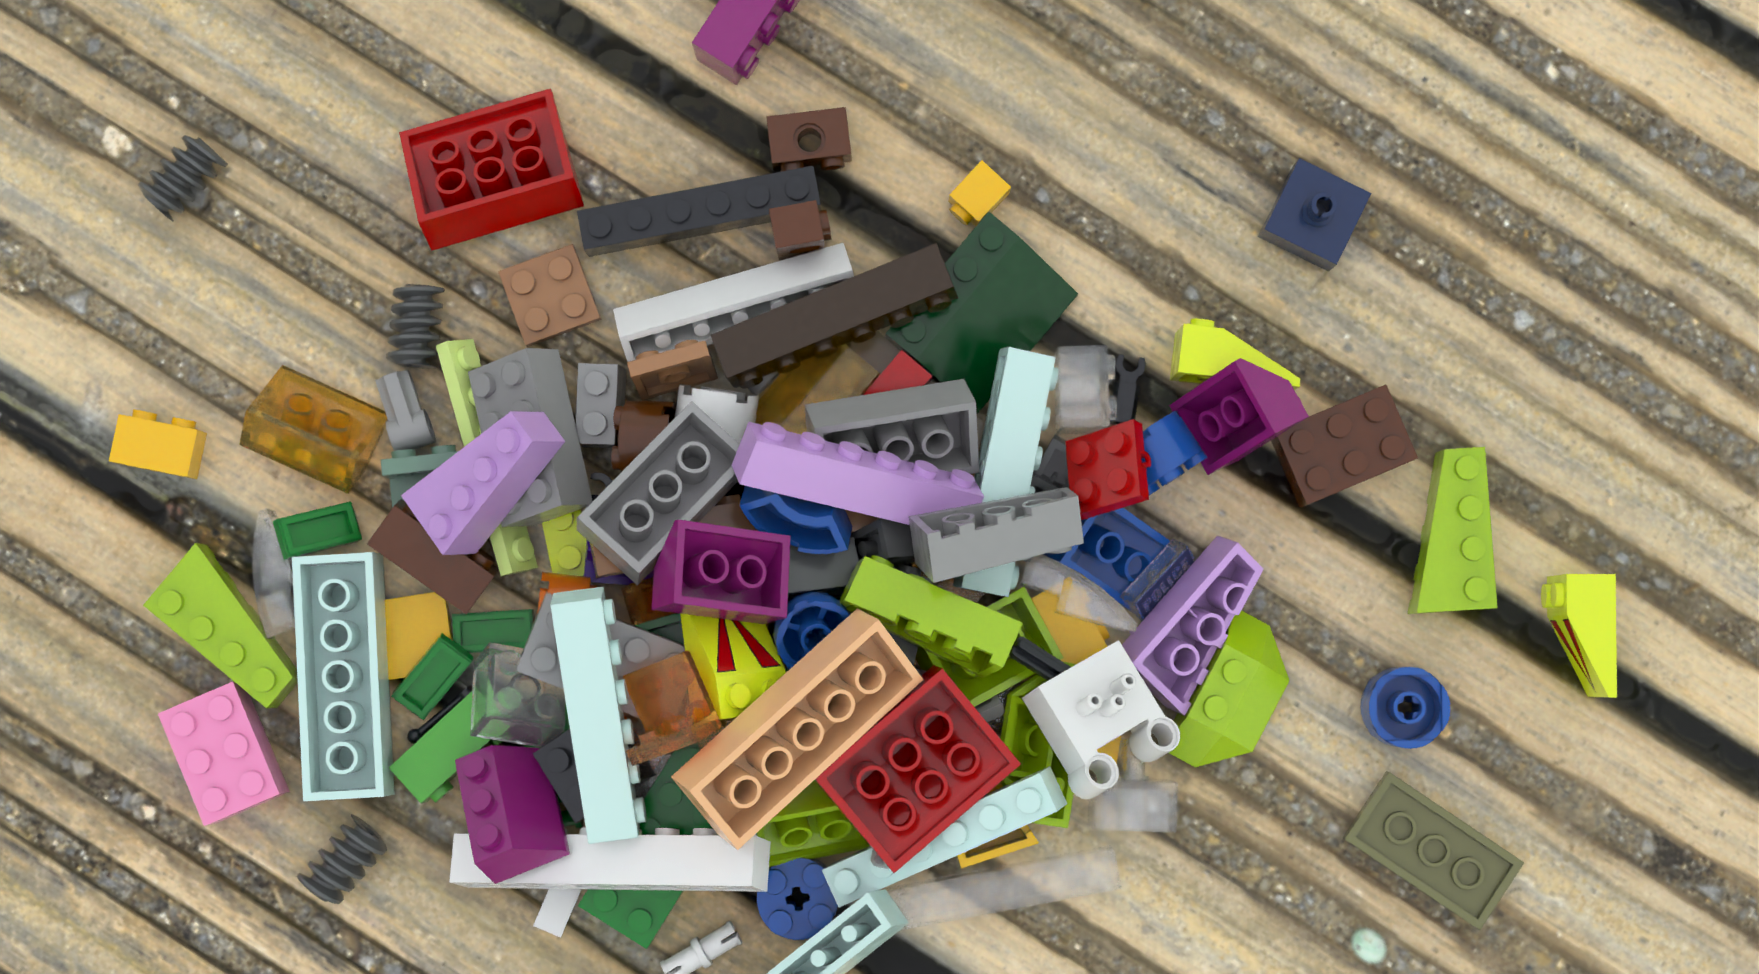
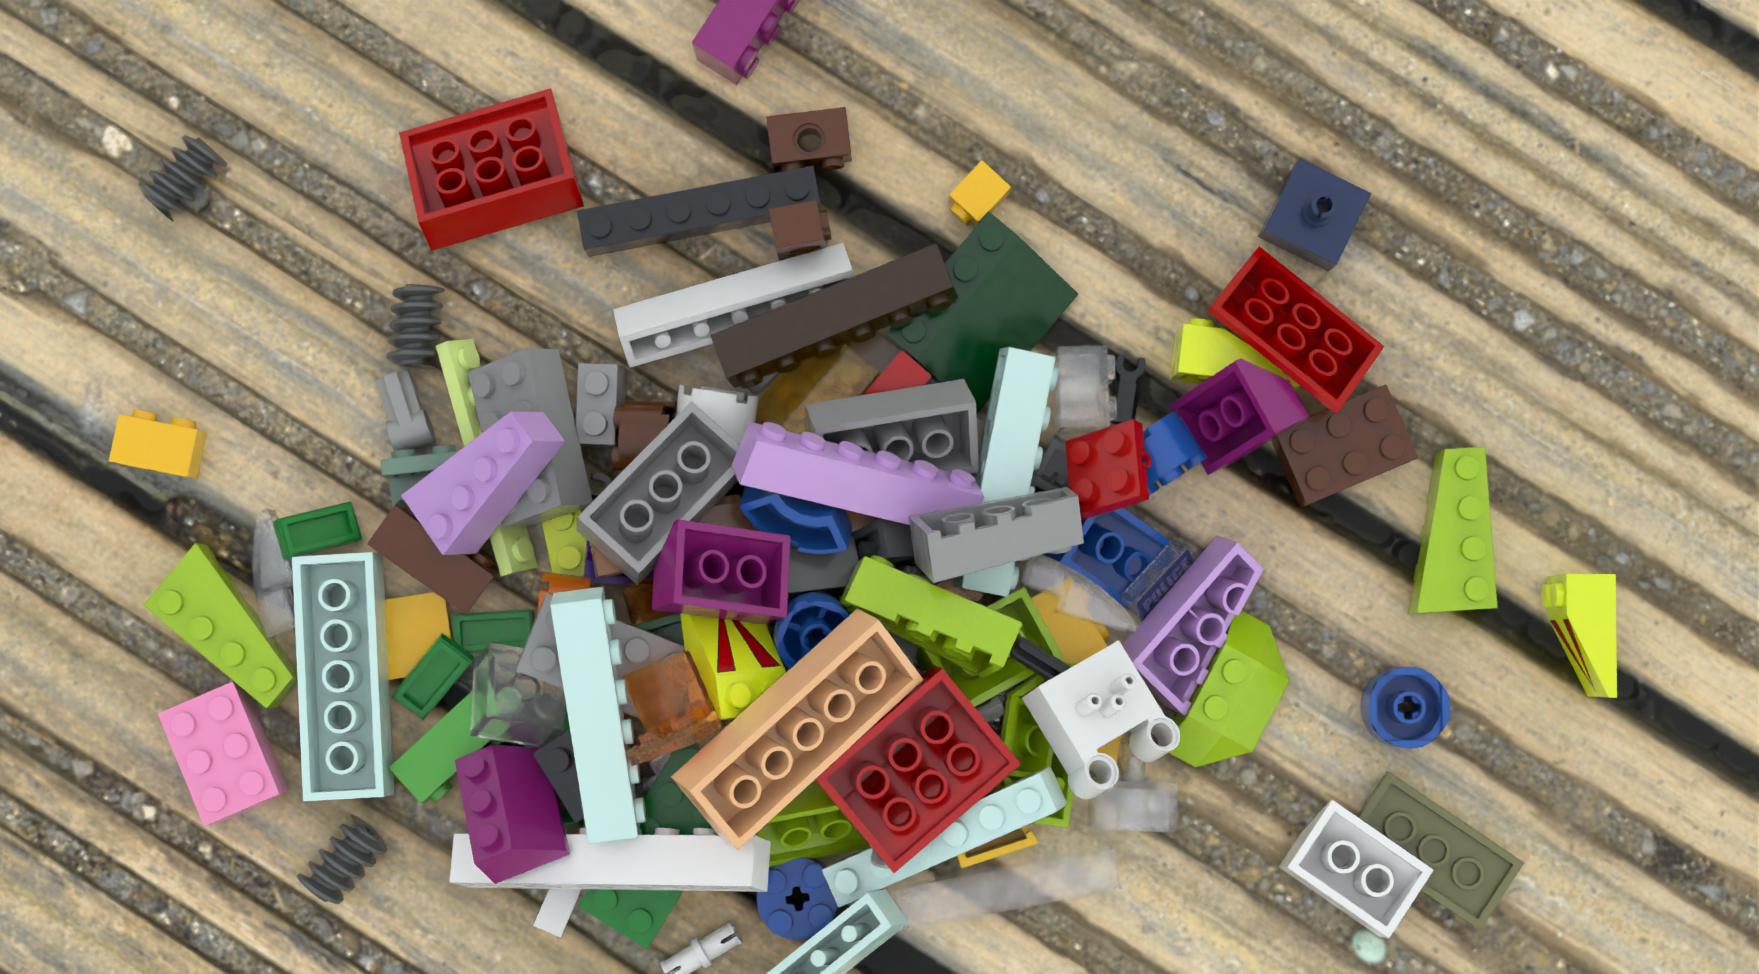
clear yellow slope [239,365,388,494] -> none
black hinge [407,685,474,744] -> none
medium nougat plate [498,244,602,347] -> none
medium nougat plate [627,340,718,400] -> none
none -> red slope [1207,246,1385,414]
none -> white slope [1279,800,1434,938]

